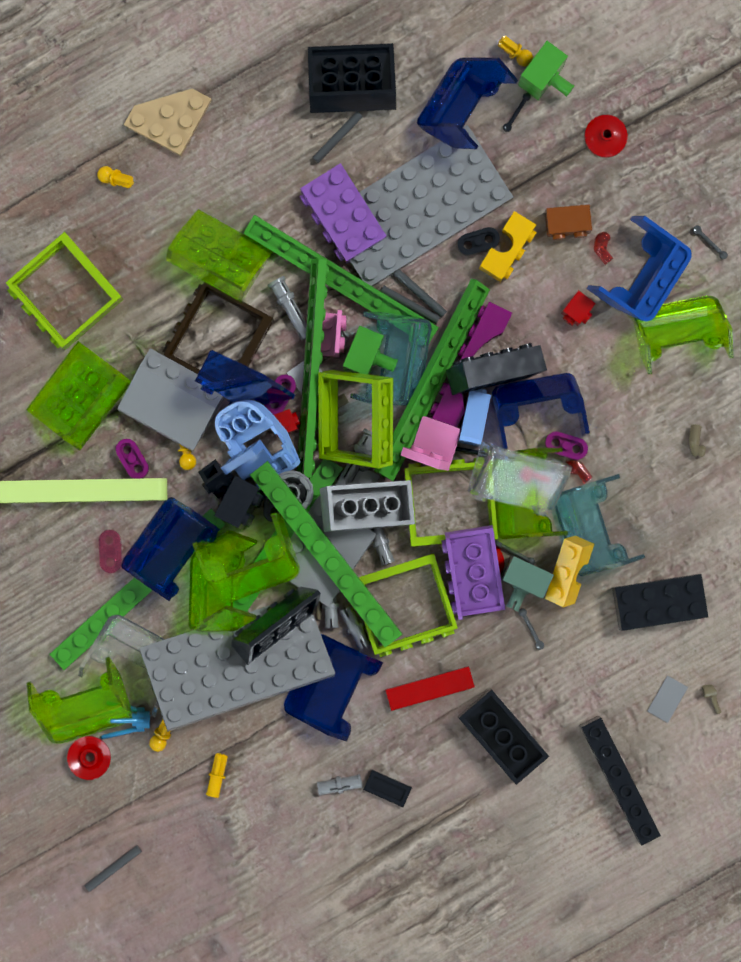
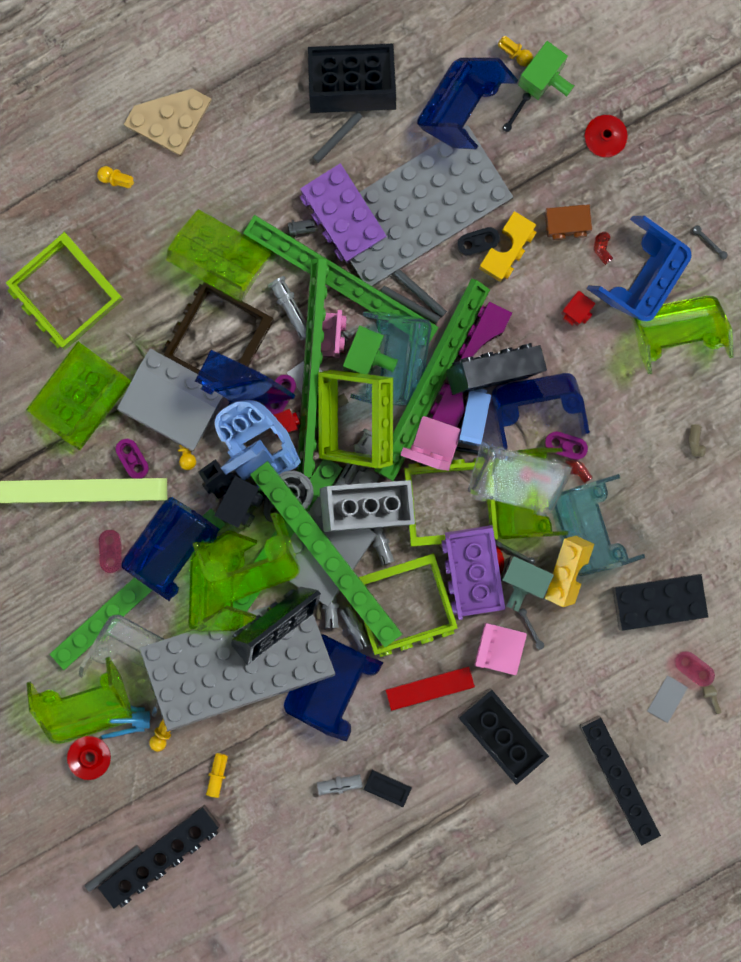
none -> black brick [98,805,220,909]
none -> dark grey pin [287,218,315,237]
none -> bright pink bracket [474,623,527,675]
none -> clear pink plate [674,651,715,687]

